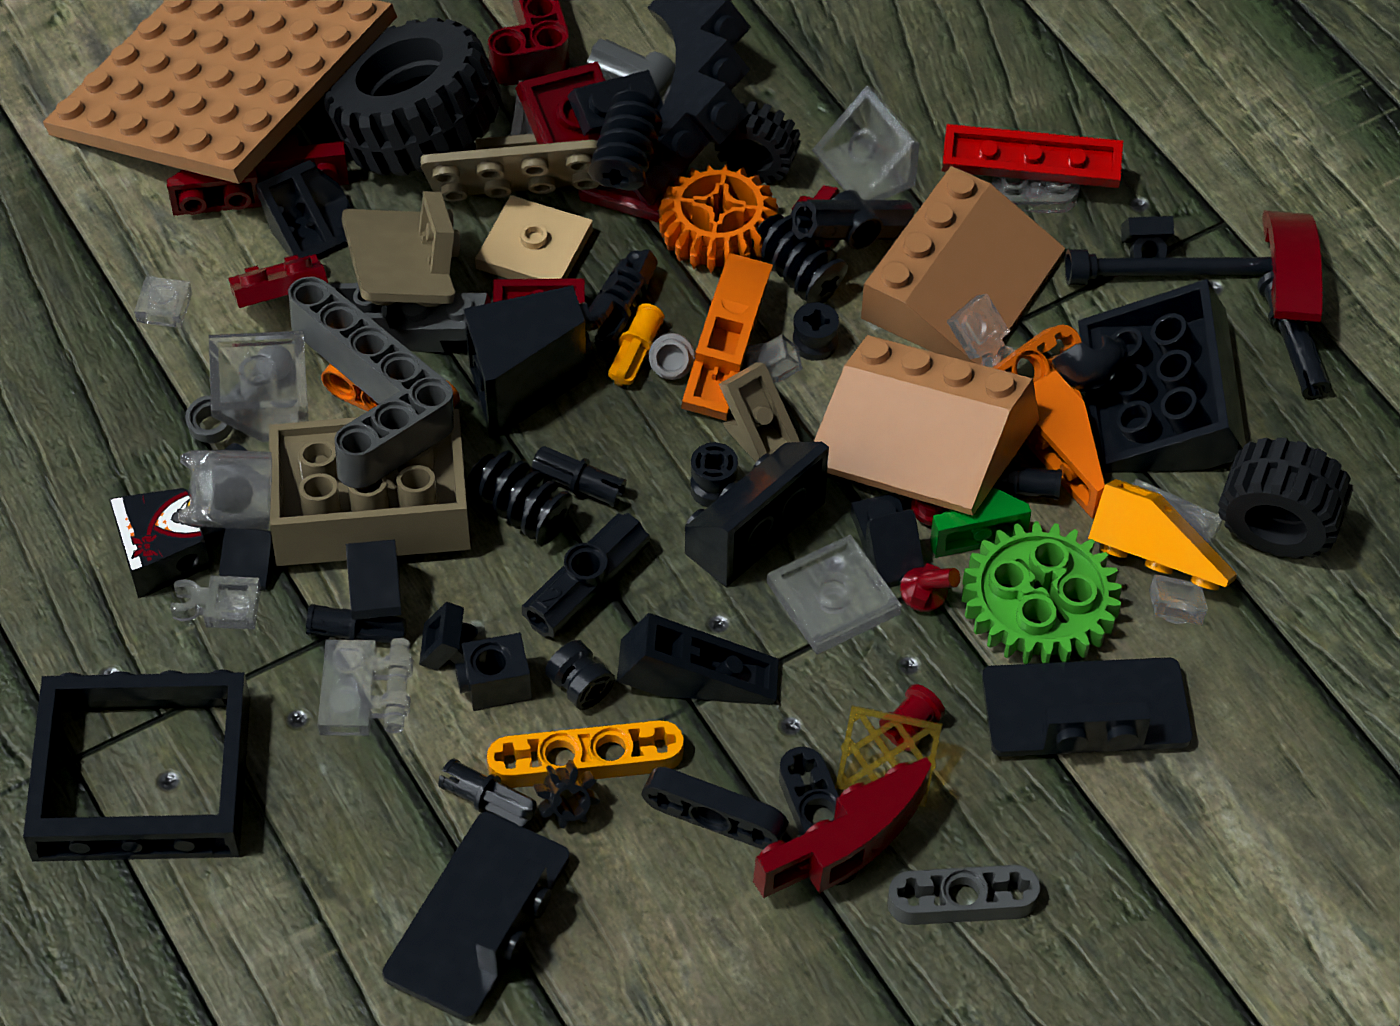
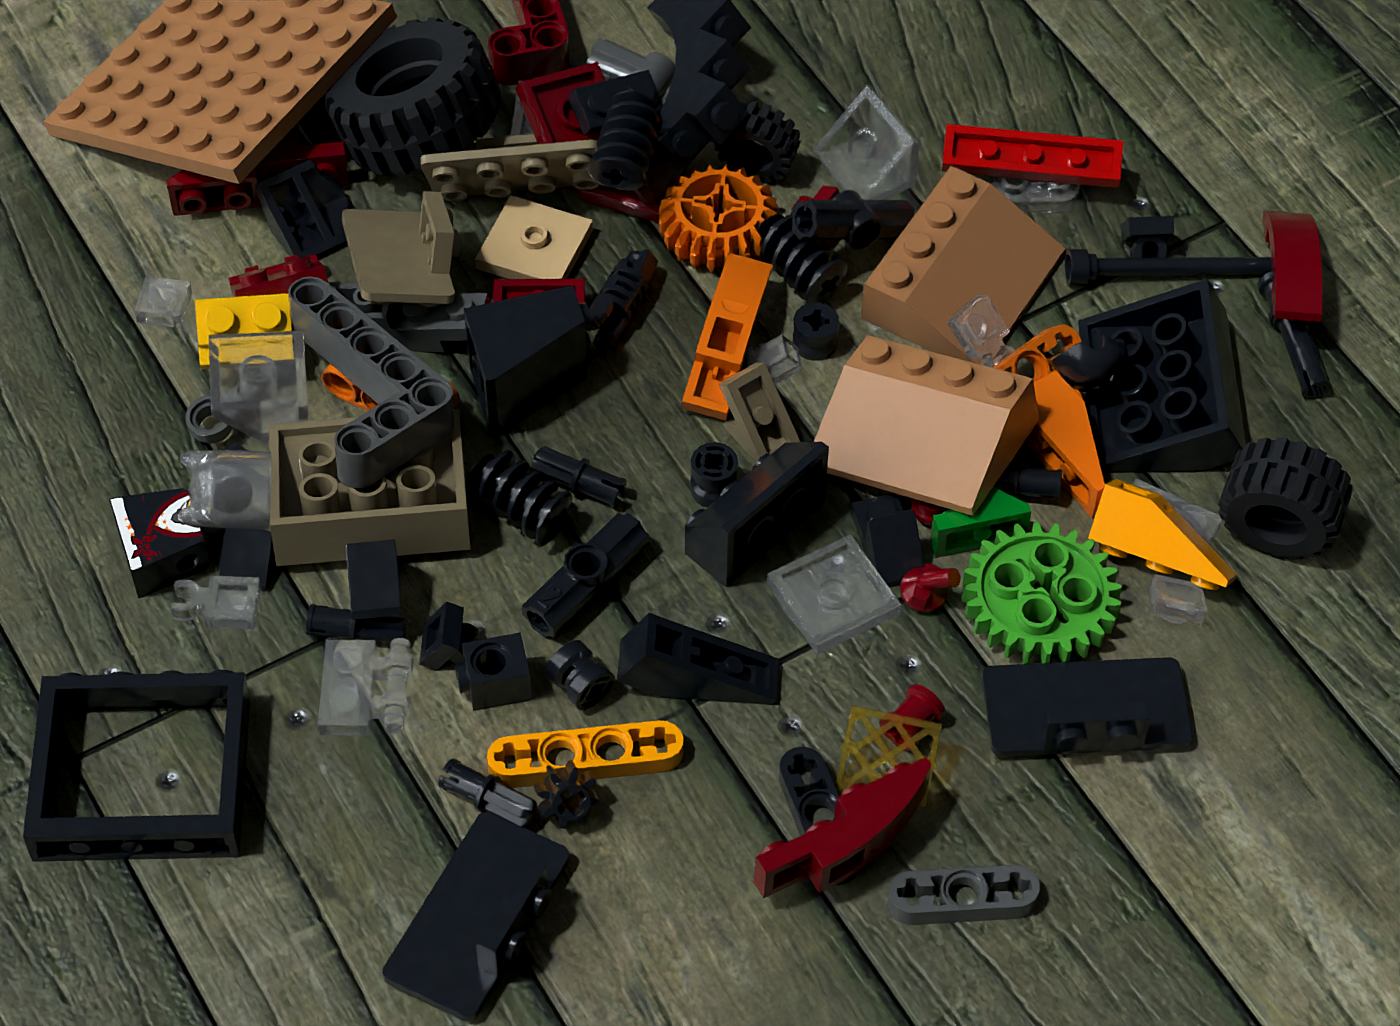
light orange axle [608,303,665,387] -> none
black beam [641,767,789,849] -> none
light grey plate [649,333,695,380] -> none
none -> yellow plate [195,293,294,370]

